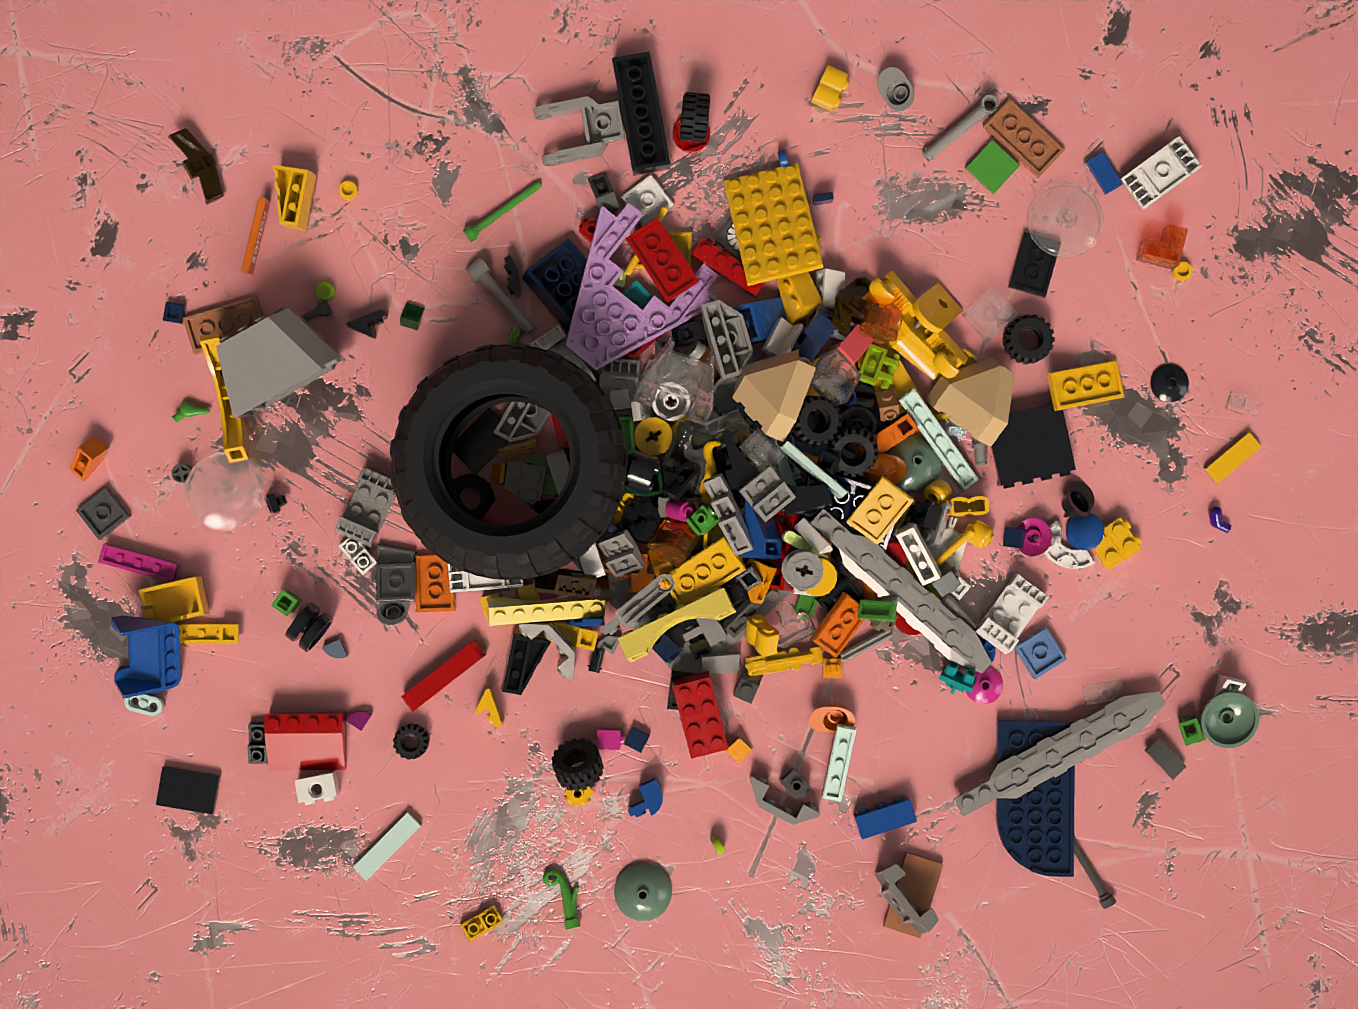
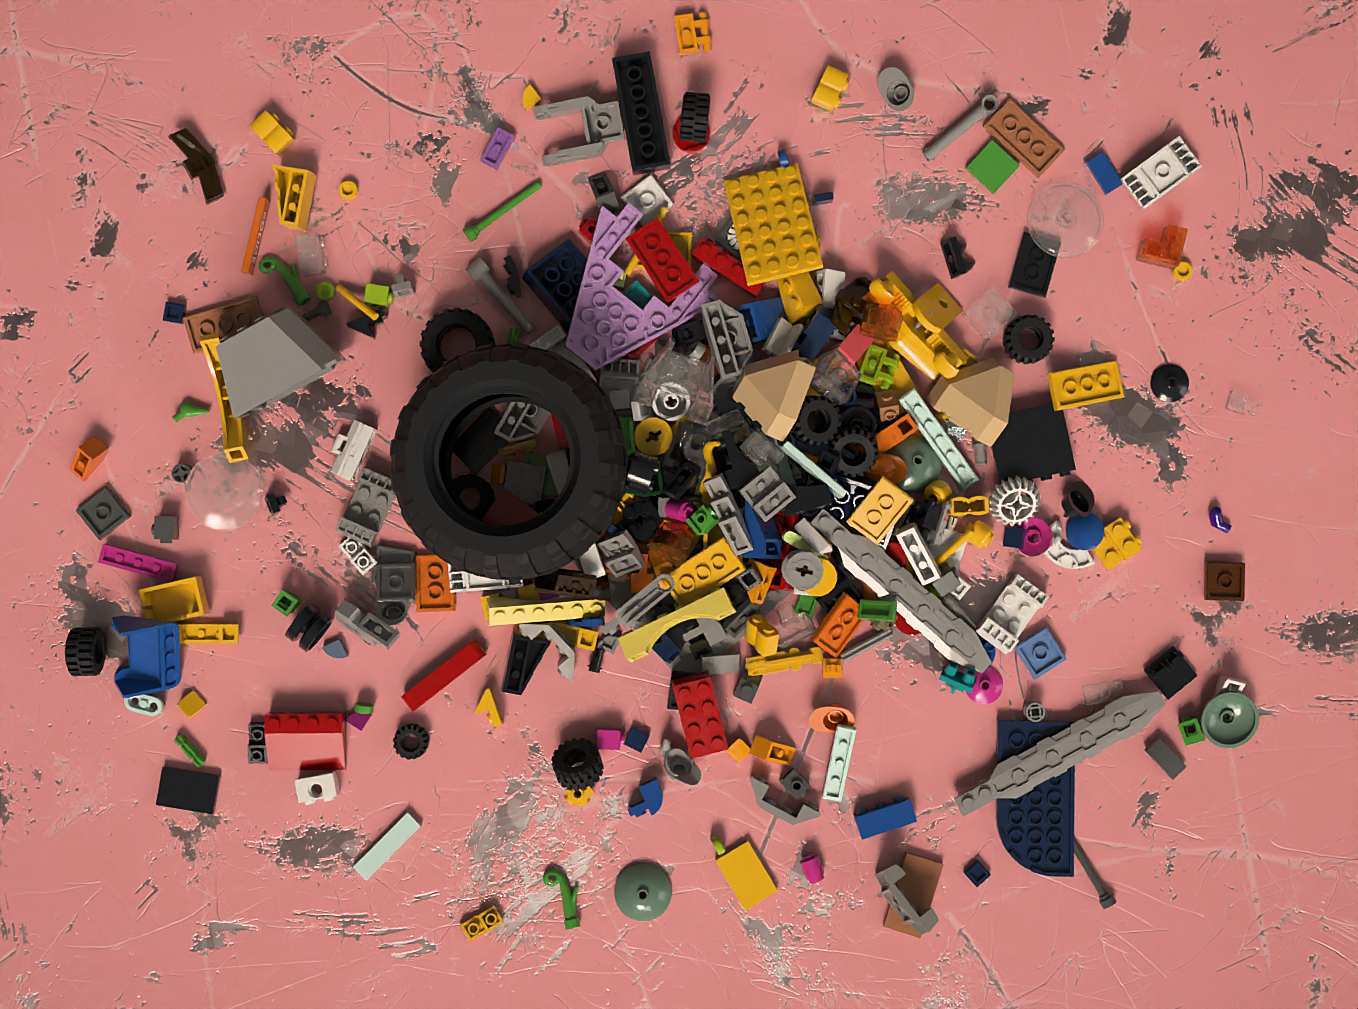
dark green slope [400,303,425,330] -> none
yellow tile [1204,432,1262,484] -> none
none -> black tyre [65,627,106,676]
none -> dark grey brick [151,516,179,543]
none -> bright green axle [174,734,206,767]
none -> yellow slope [176,690,206,718]
none -> yellow brick [249,110,295,156]
none -> bright green plant [259,256,311,306]
none -> clear brick [295,233,329,277]
none -> white piece [330,420,377,482]
none -> light grey plate [335,600,400,650]
none -> yellow bar [336,284,379,320]
none -> bright green tile [354,702,374,714]
none -> lime brick [363,283,394,308]
none -> light grey tile [391,274,415,298]
none -> black tyre [420,308,496,373]
none -> medium lavender plate [480,127,515,170]
none -> yellow tile [522,84,542,112]
none -> light grey hair [659,738,701,786]
none -> light orange plate [674,12,712,55]
none -> yellow tile [715,840,778,910]
none -> light orange slope [749,735,796,766]
none -> dark pink brick [800,853,824,884]
none -> black tile [940,236,975,279]
none -> dark blue tile [963,859,991,887]
none -> white gear [988,475,1041,527]
none -> light grey wheel [1022,701,1045,722]
none -> black hinge [1144,646,1197,700]
none -> reddish brown plate [1204,562,1245,601]

